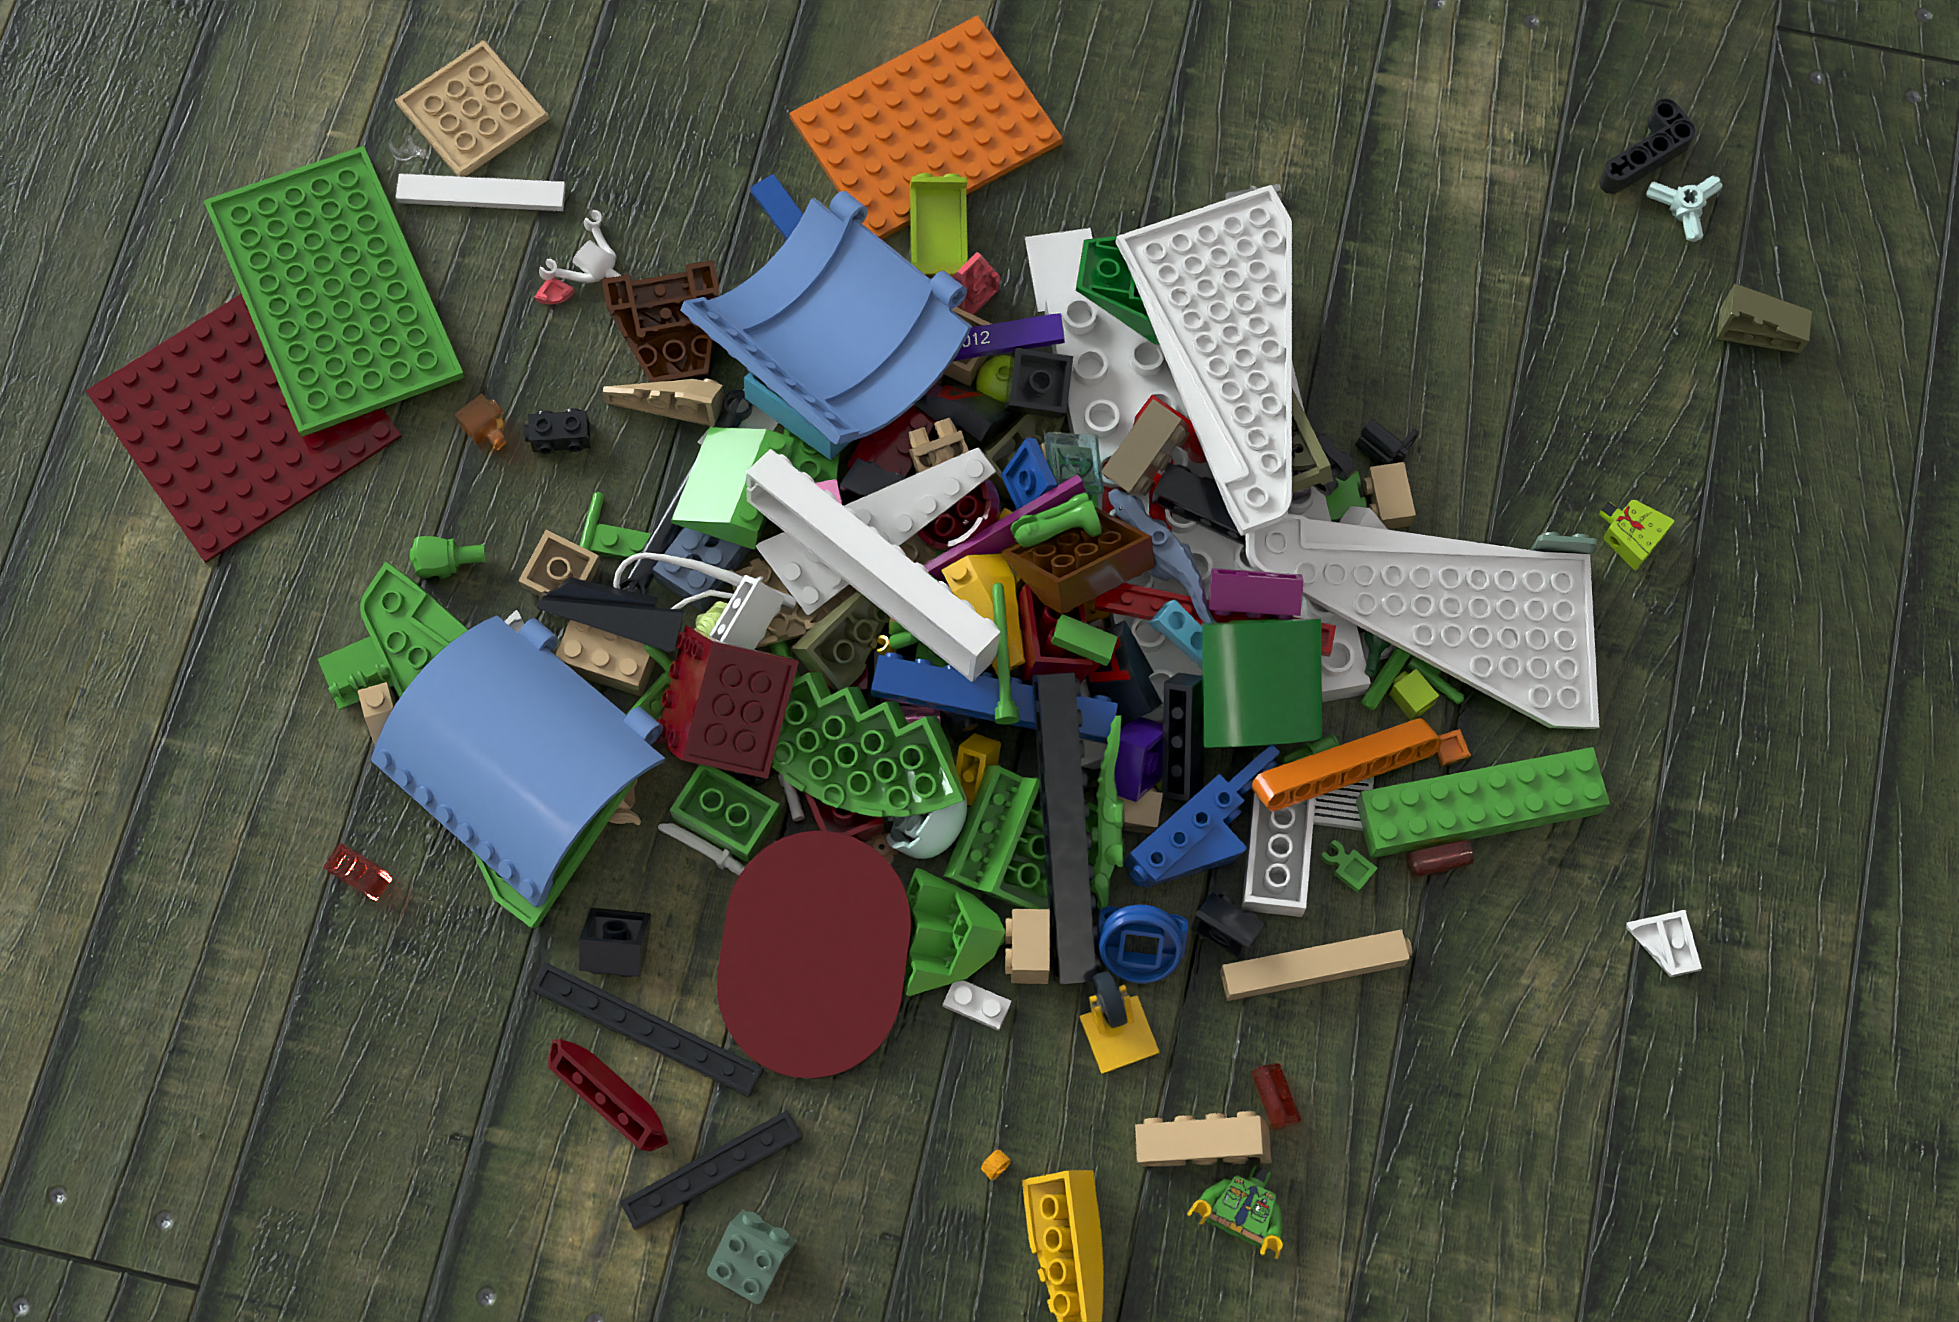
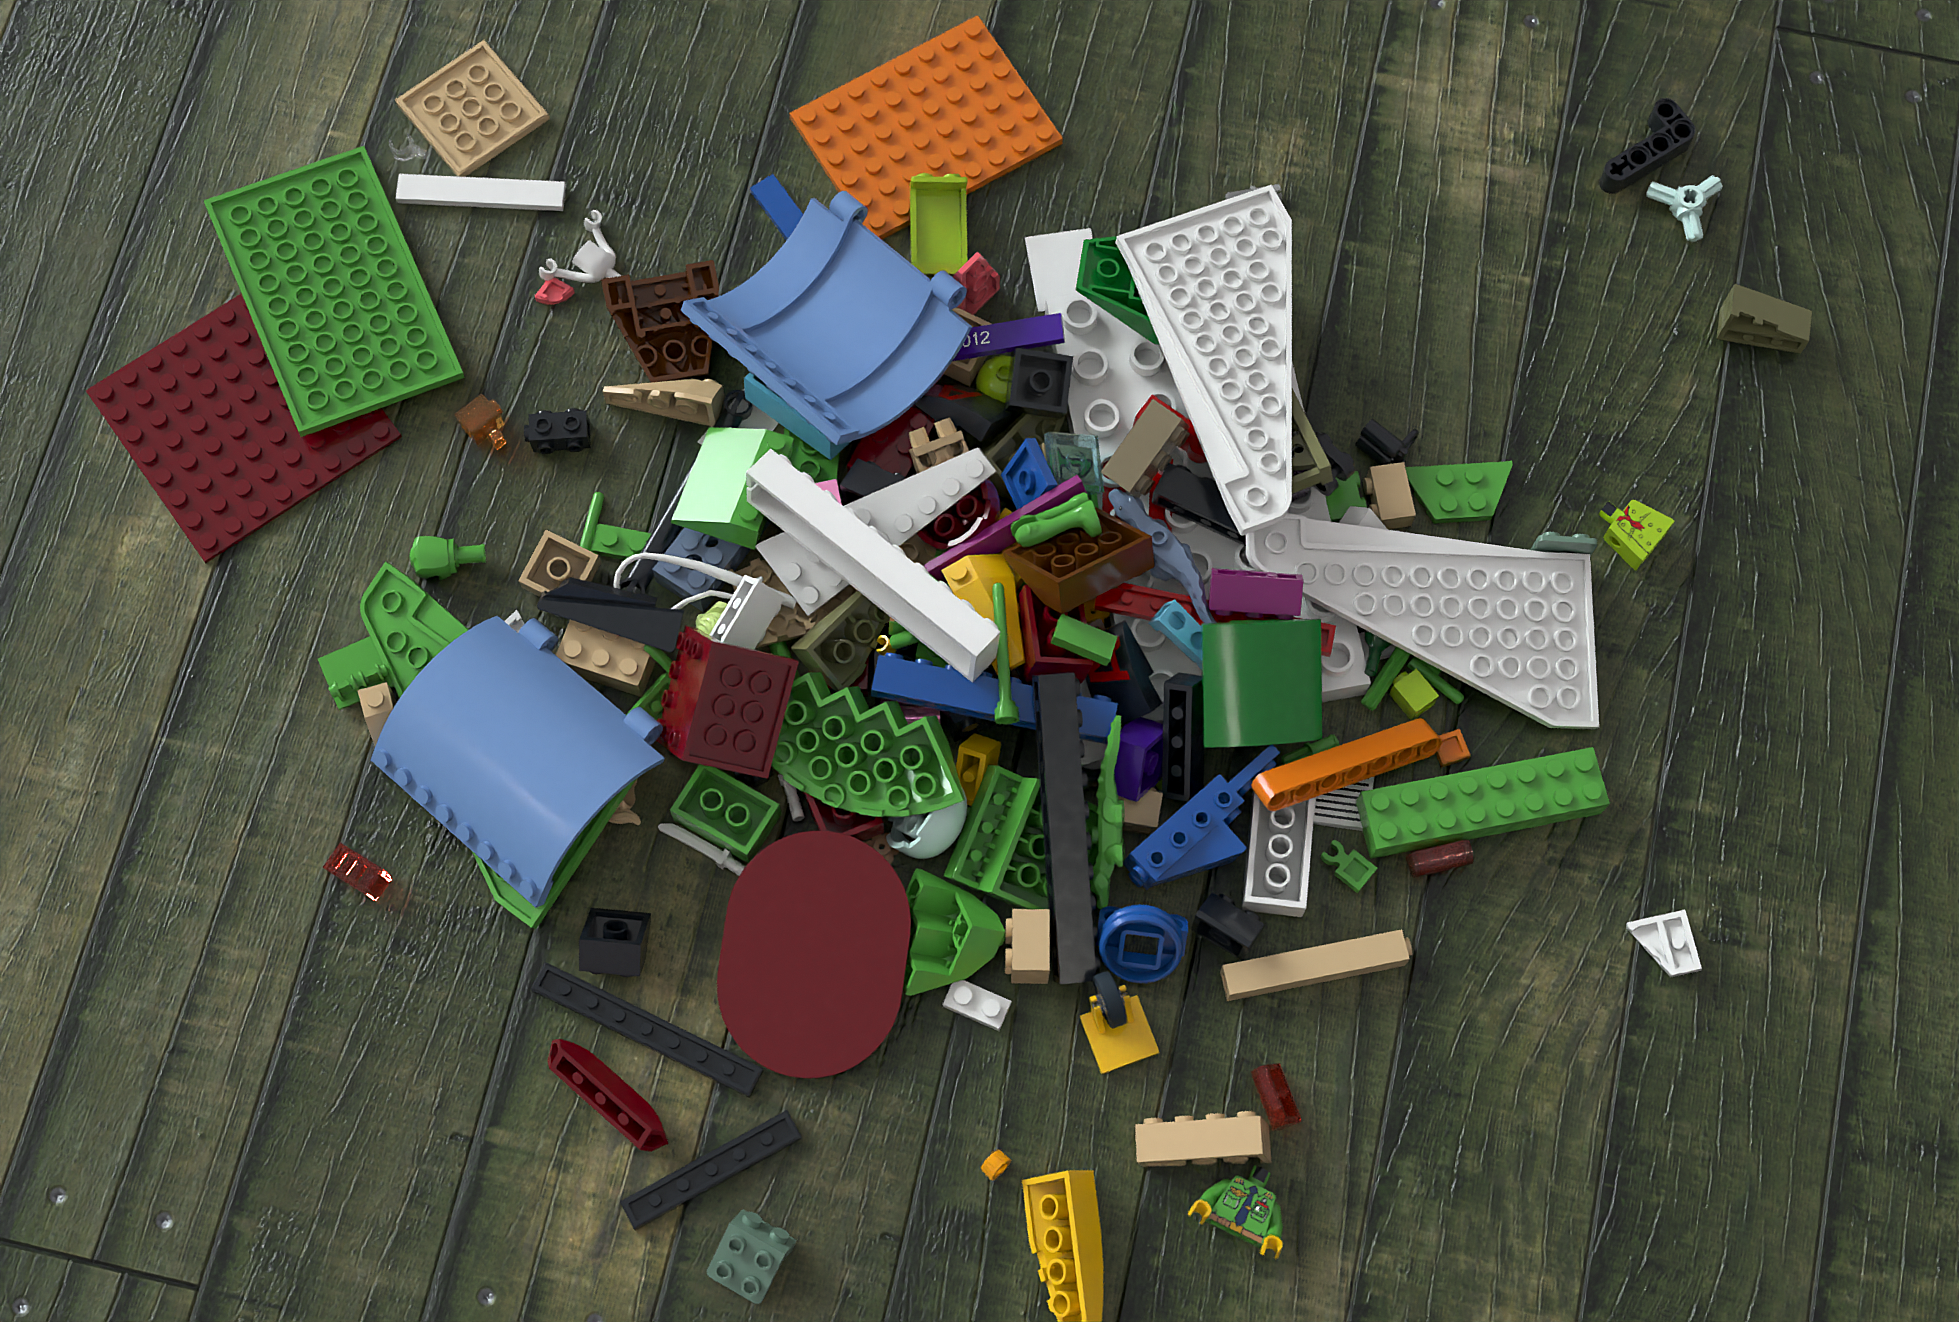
none -> bright green wing [1405,461,1513,524]

